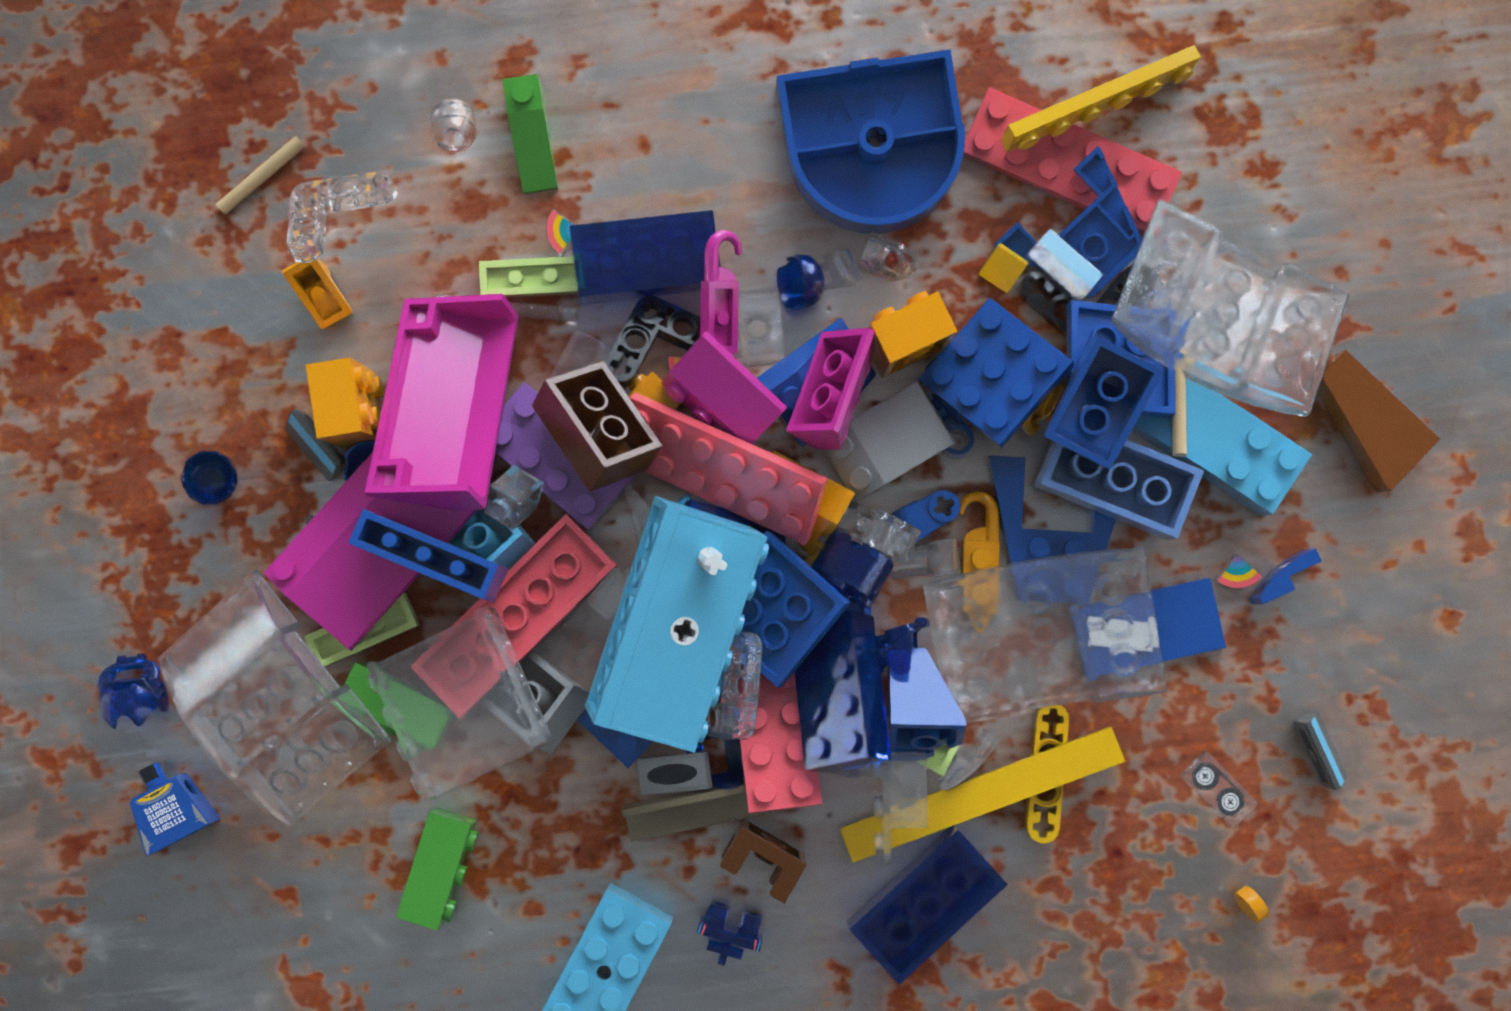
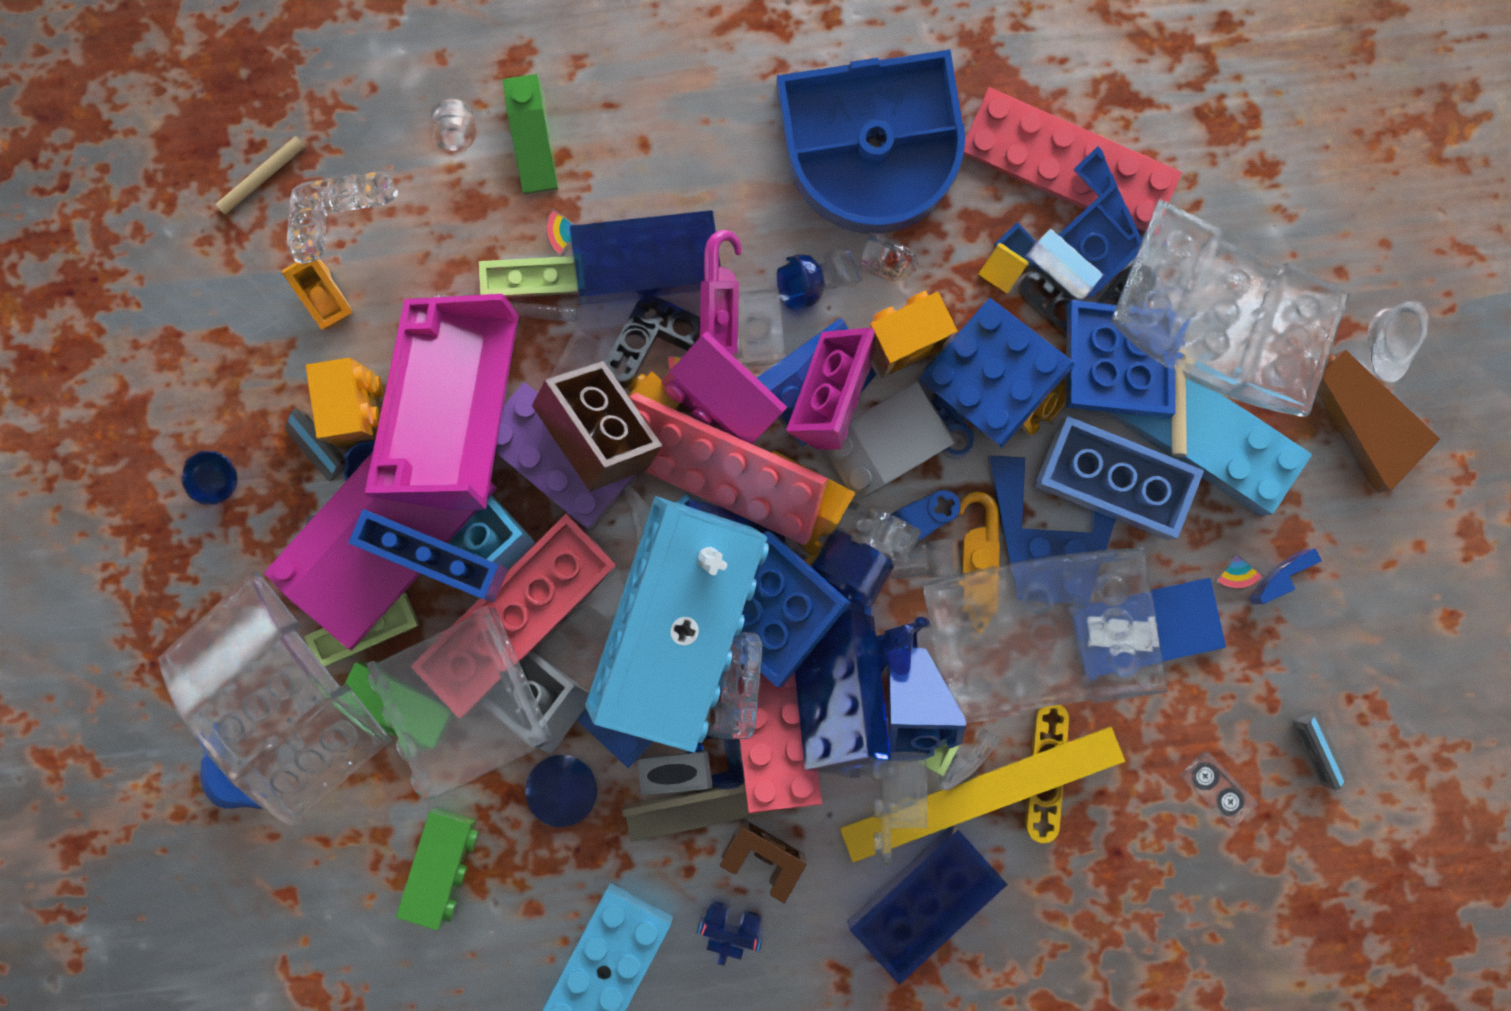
clear blue helmet [97,653,170,729] -> none
blue torso [130,762,220,856] -> none
clear brick [483,465,544,530] -> none
yellow plate [1000,45,1201,152] -> none
blue slope [1043,334,1165,470] -> none
light orange tile [1234,886,1269,924] -> none
none -> blue piece [200,721,265,809]
none -> clear blue dish [525,755,597,827]
none -> clear piece [1367,300,1429,382]

